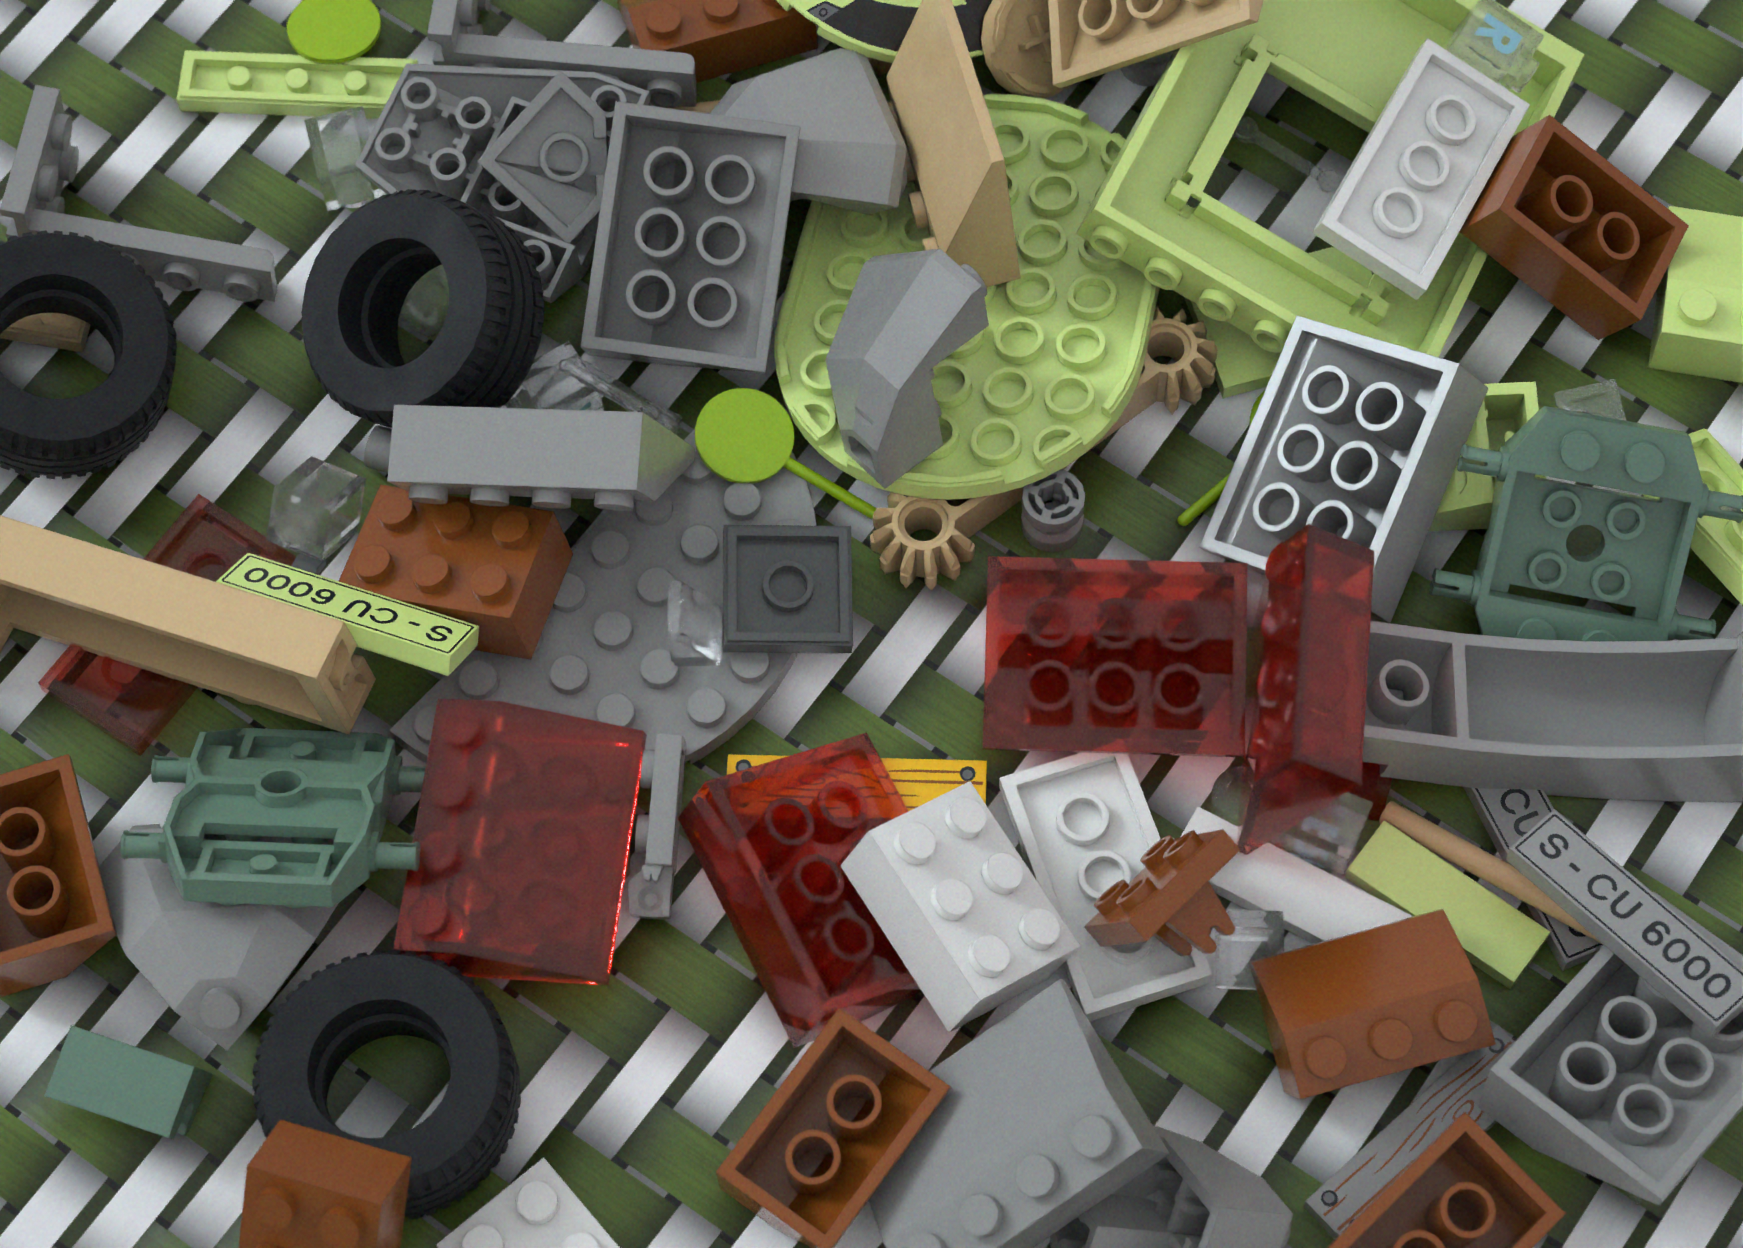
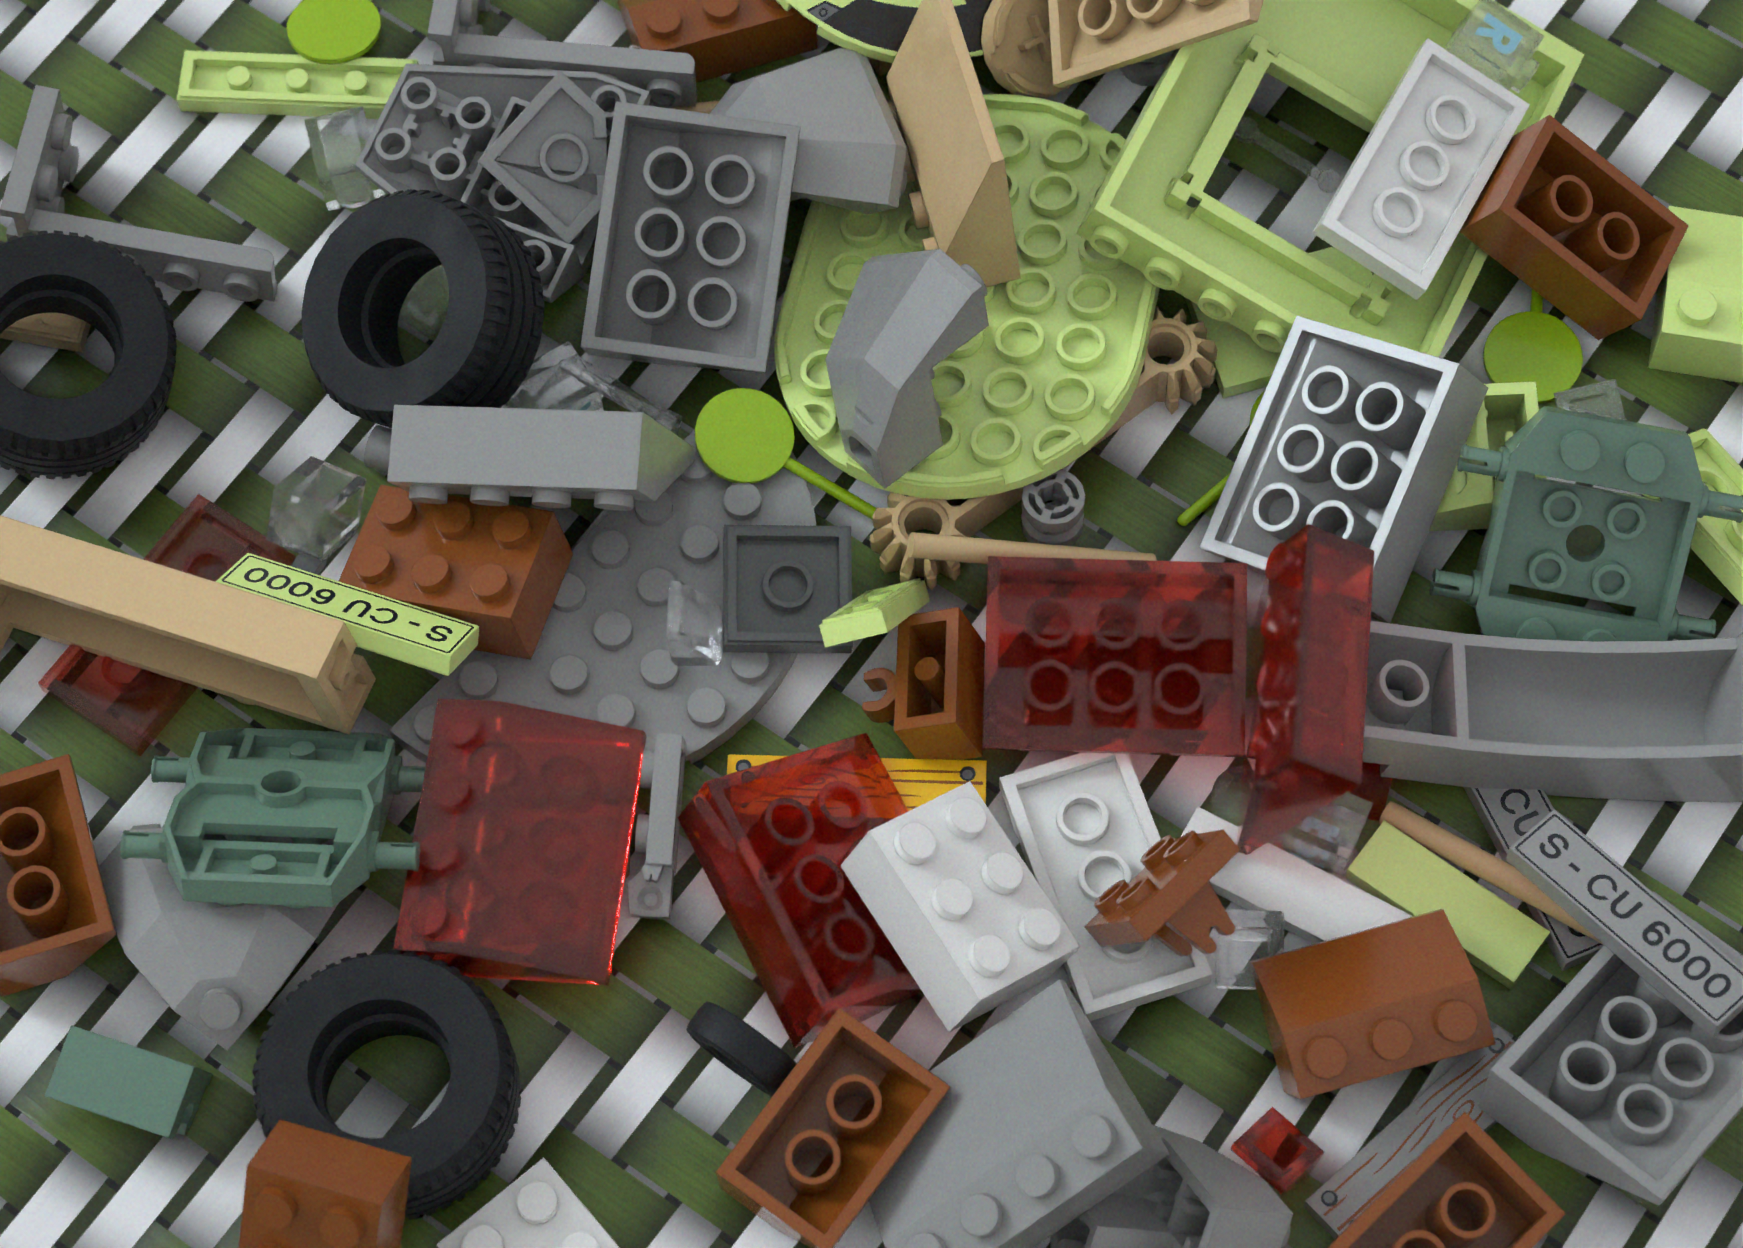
none -> black tyre [686,1001,797,1096]
none -> yellowish green tile [819,578,930,647]
none -> dark orange brick [862,607,985,760]
none -> tan bar [907,532,1157,579]
none -> clear red slope [1230,1107,1324,1195]
none -> lime piece [1483,289,1583,404]

